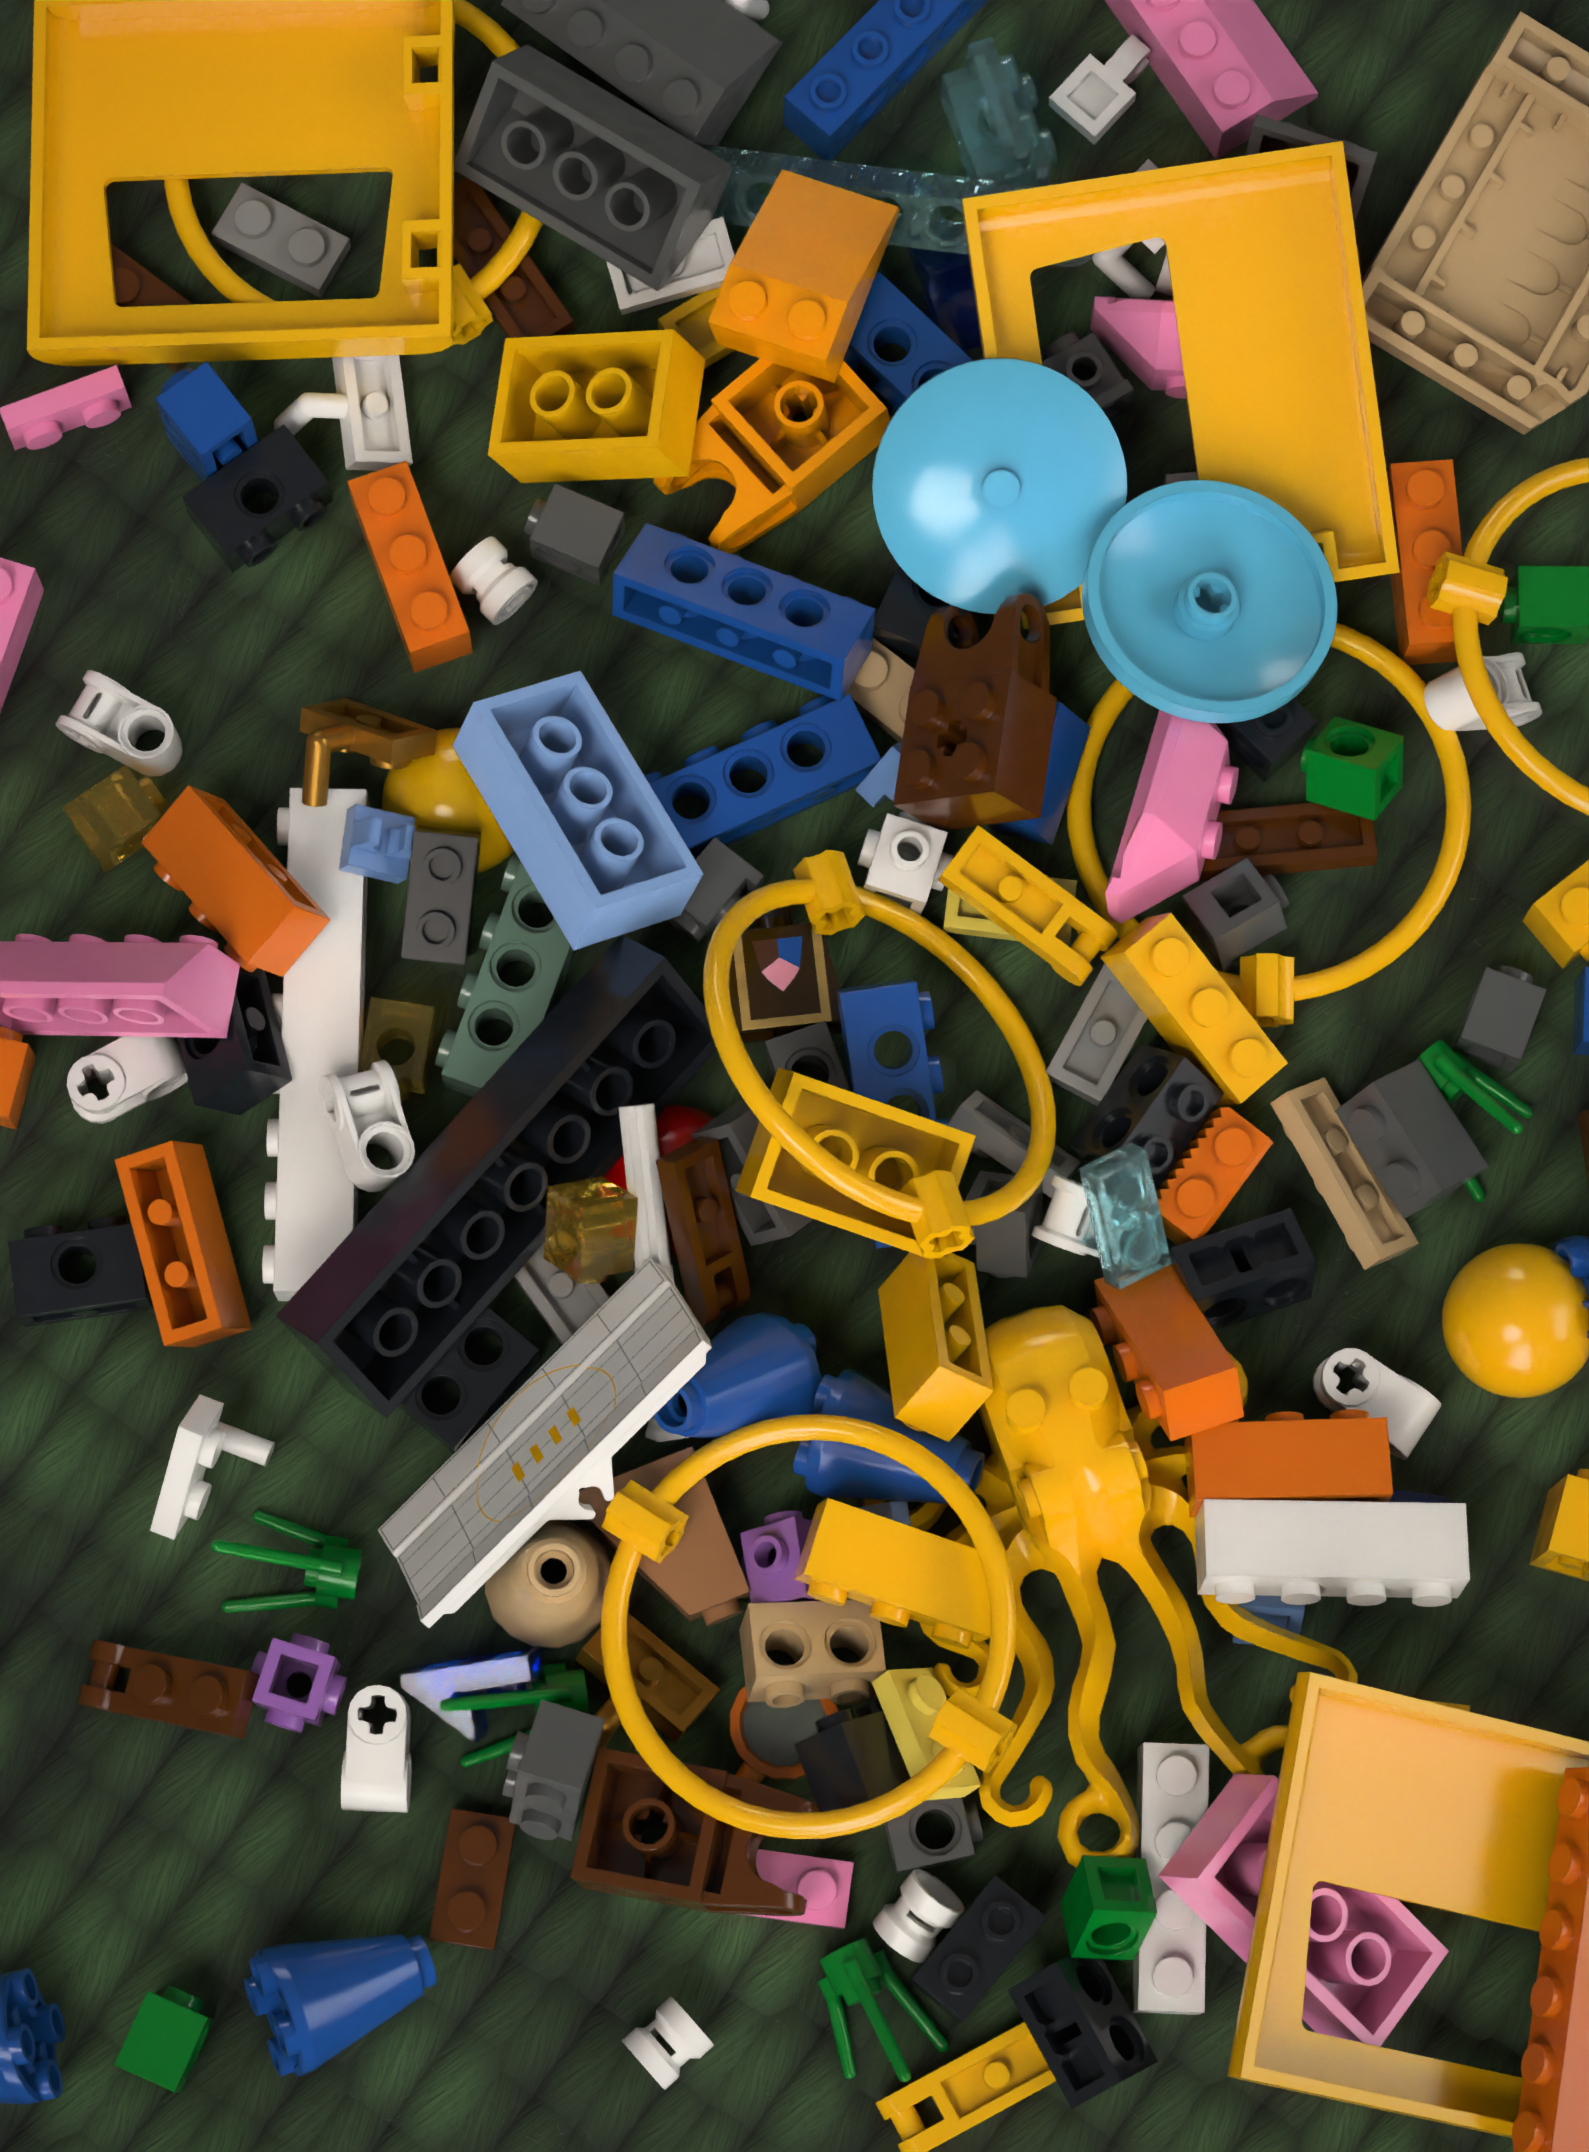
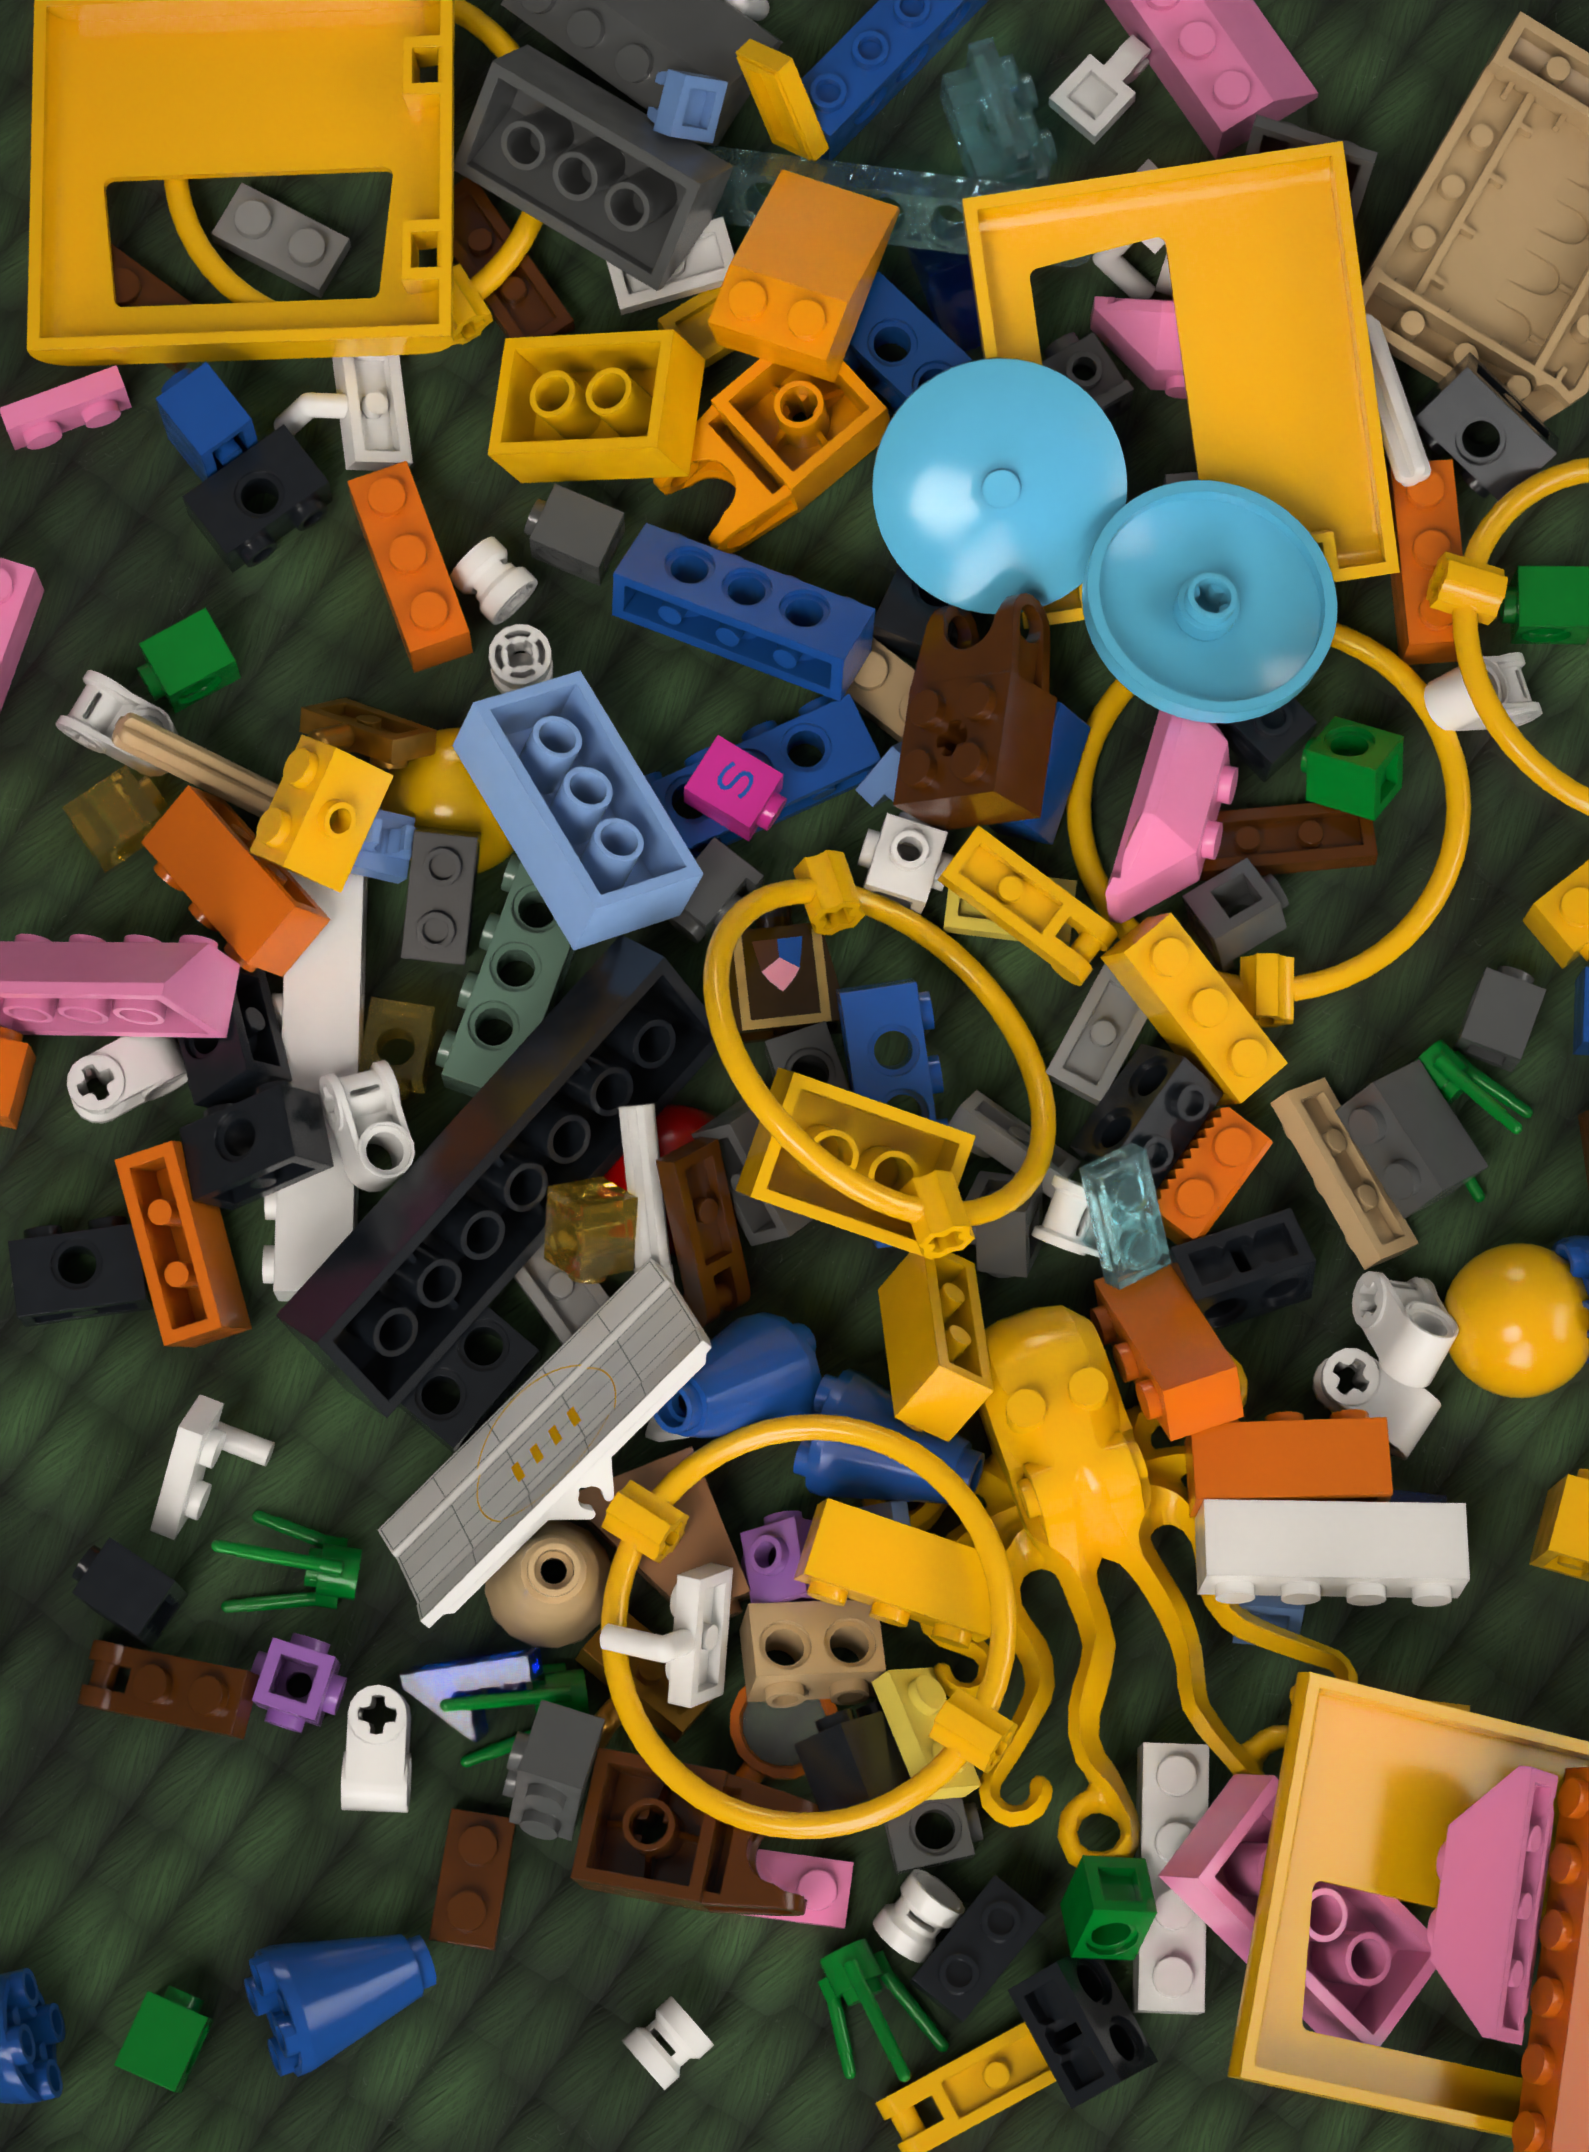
none -> black brick [72,1537,188,1649]
none -> tan axle [111,713,279,818]
none -> green brick [137,608,241,713]
none -> black brick [179,1081,334,1211]
none -> yellow brick [249,735,394,893]
none -> white wheel [489,624,553,694]
none -> white plate [600,1563,733,1708]
none -> medium blue tile [647,69,728,143]
none -> dark pink brick [684,735,787,841]
none -> yellow tile [735,39,829,162]
none -> white piece [1352,1271,1459,1388]
none -> white axle [1366,314,1431,487]
none -> black brick [1414,352,1559,501]
none -> bright pink wedge [1427,1766,1558,2045]

